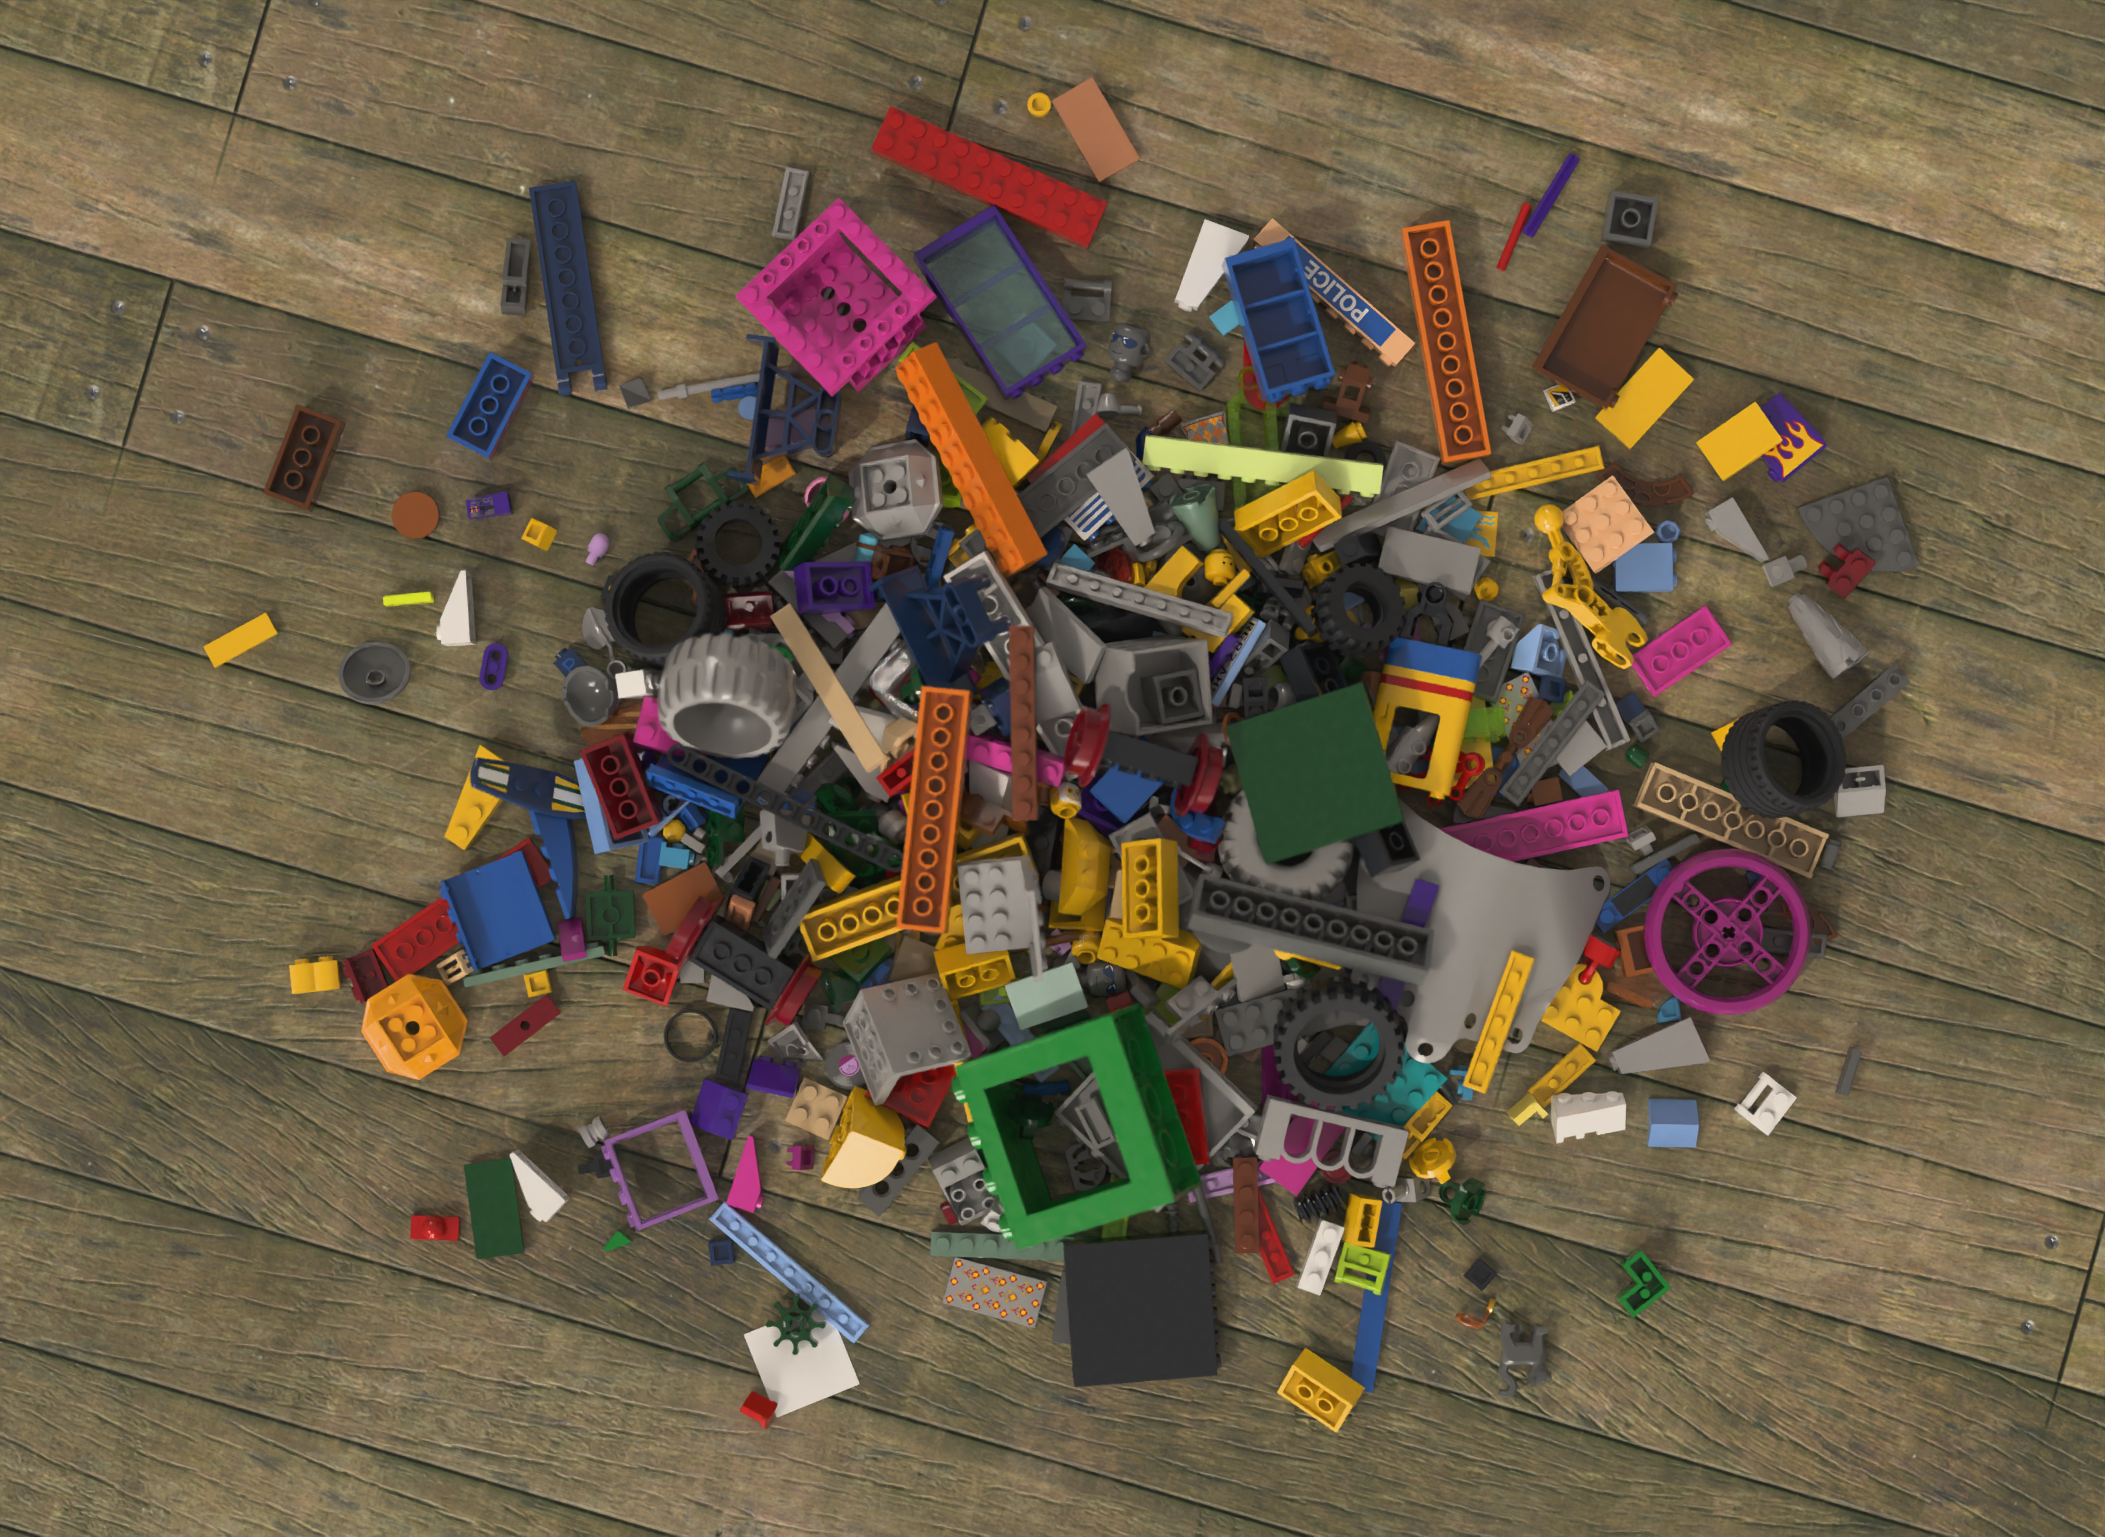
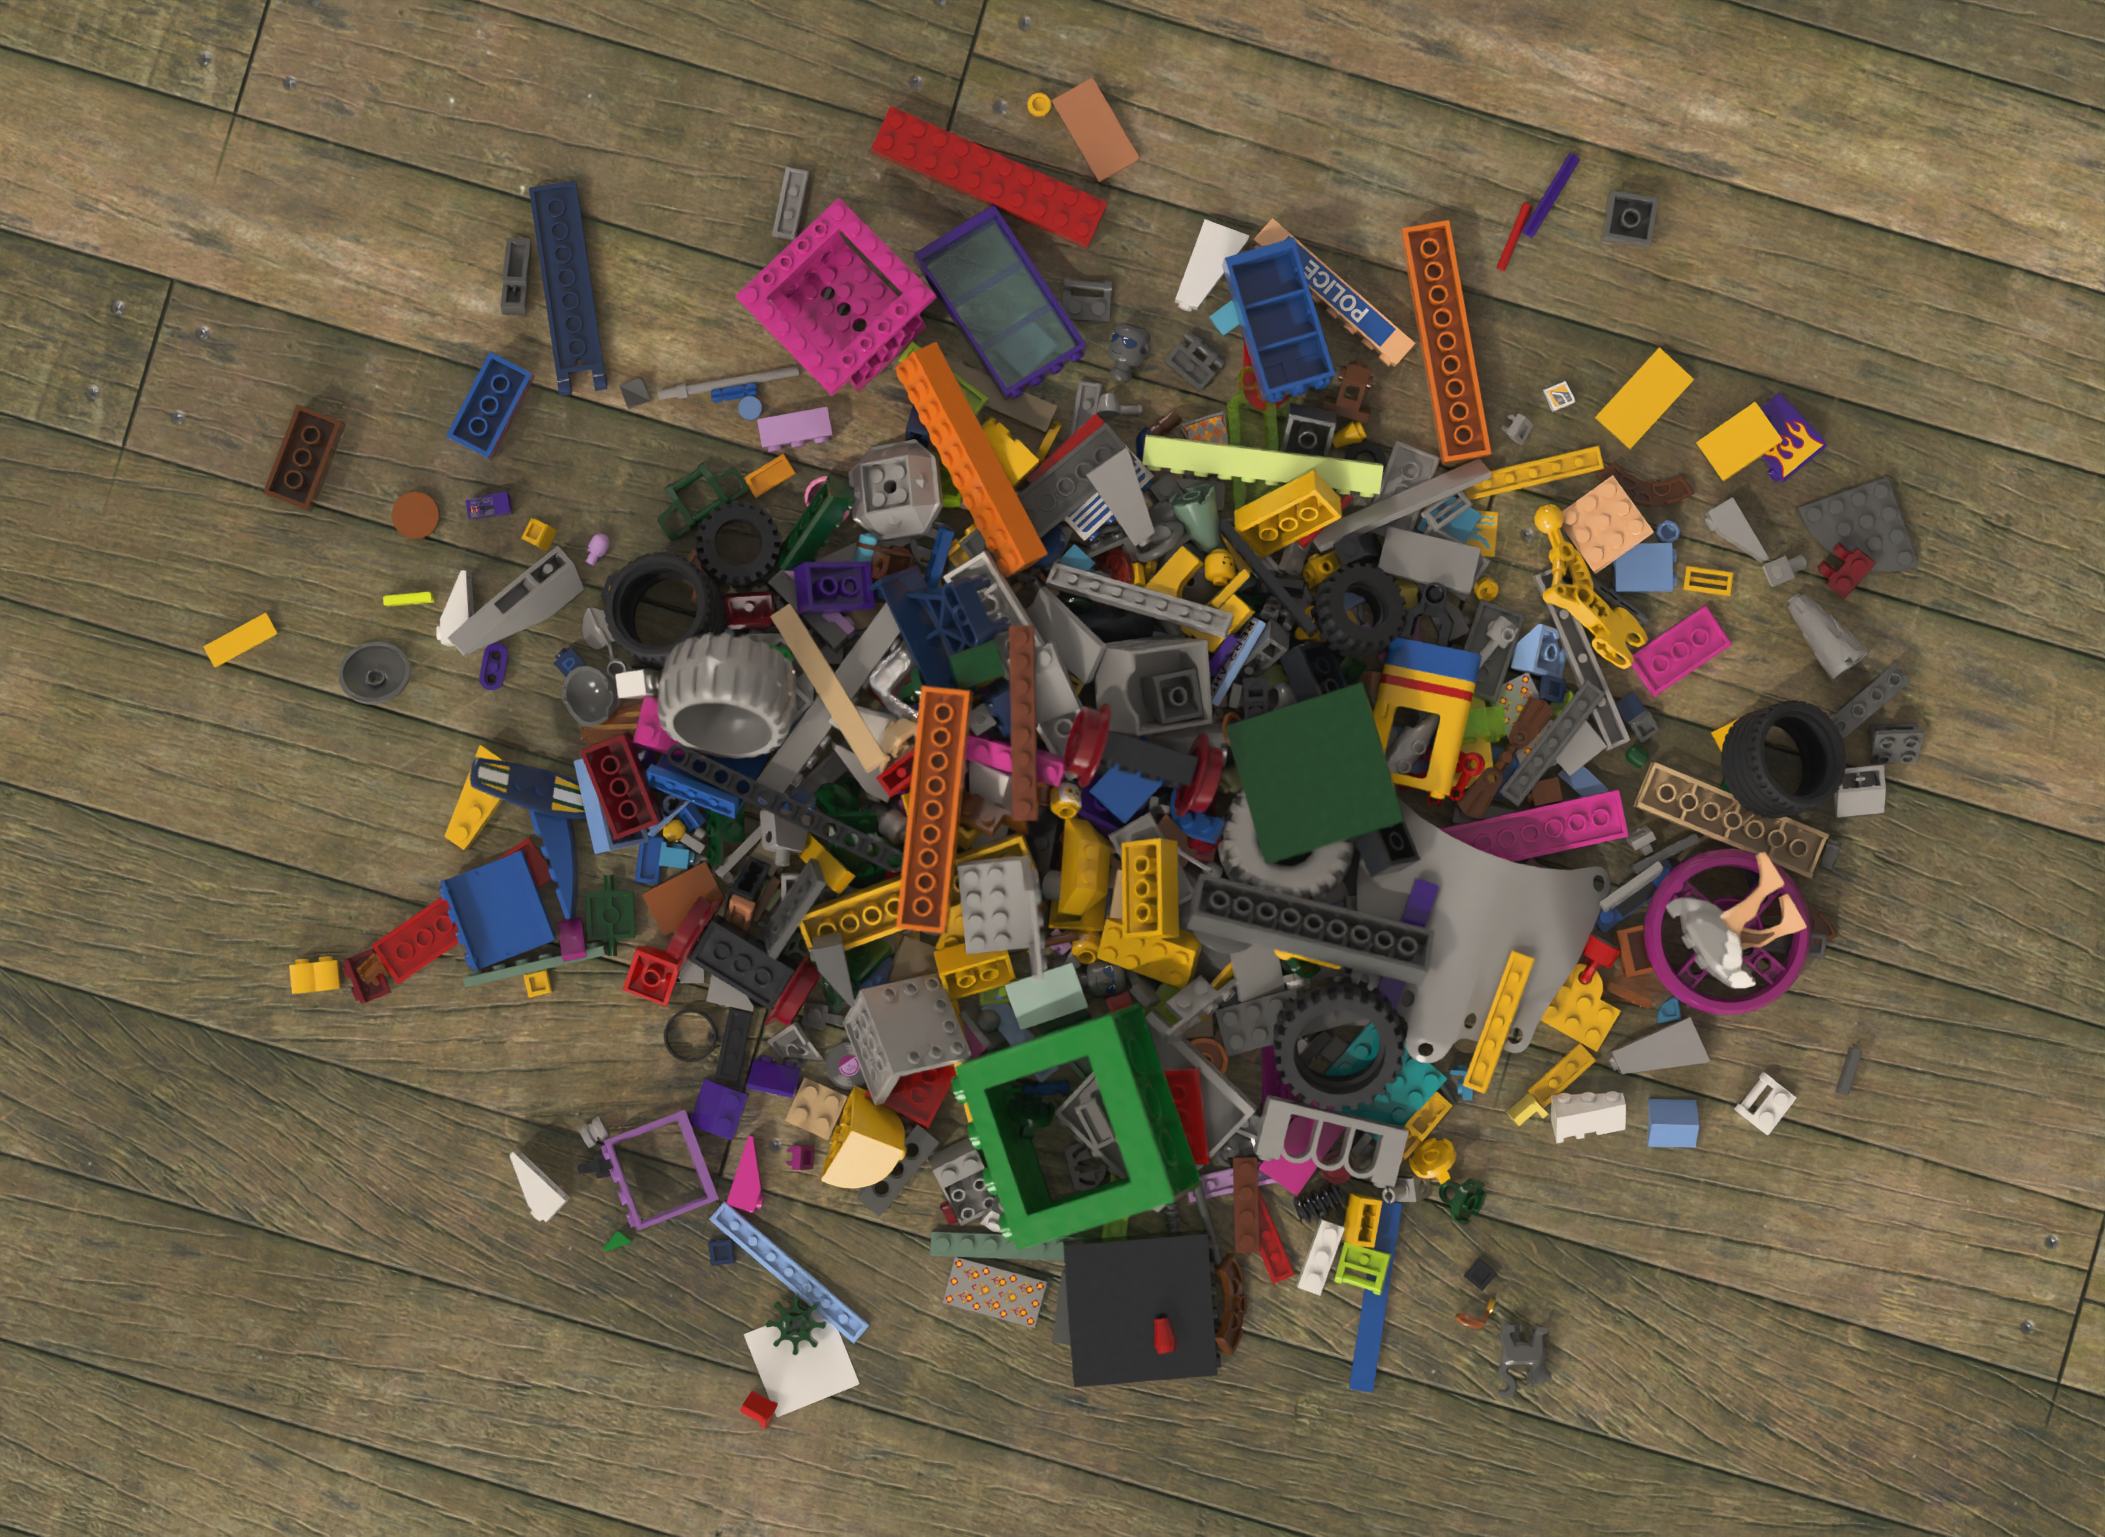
light orange piece [361,973,468,1080] -> none
red tile [410,1215,460,1241] -> none
tan tile [436,950,474,986] -> none
dark green tile [464,1158,525,1260] -> none
dark red tile [490,994,561,1057] -> none
dark blue piece [726,334,842,486] -> none
yellow slope [1277,1348,1365,1433] -> none
reddish brown windscreen [1531,244,1678,411] -> none
green brick [1615,1248,1671,1318] -> none
none -> clear orange tile [357,953,389,986]
none -> light grey wedge [448,546,584,656]
none -> dark grey slope [809,932,855,1006]
none -> dark green slope [949,640,1005,690]
none -> red cone [1154,1317,1178,1354]
none -> reddish brown tile [1215,1253,1247,1355]
none -> light grey tile [1600,861,1663,913]
none -> animal [1665,851,1807,988]
none -> yellow tile [1682,566,1734,596]
none -> dark grey bracket [1868,723,1924,765]

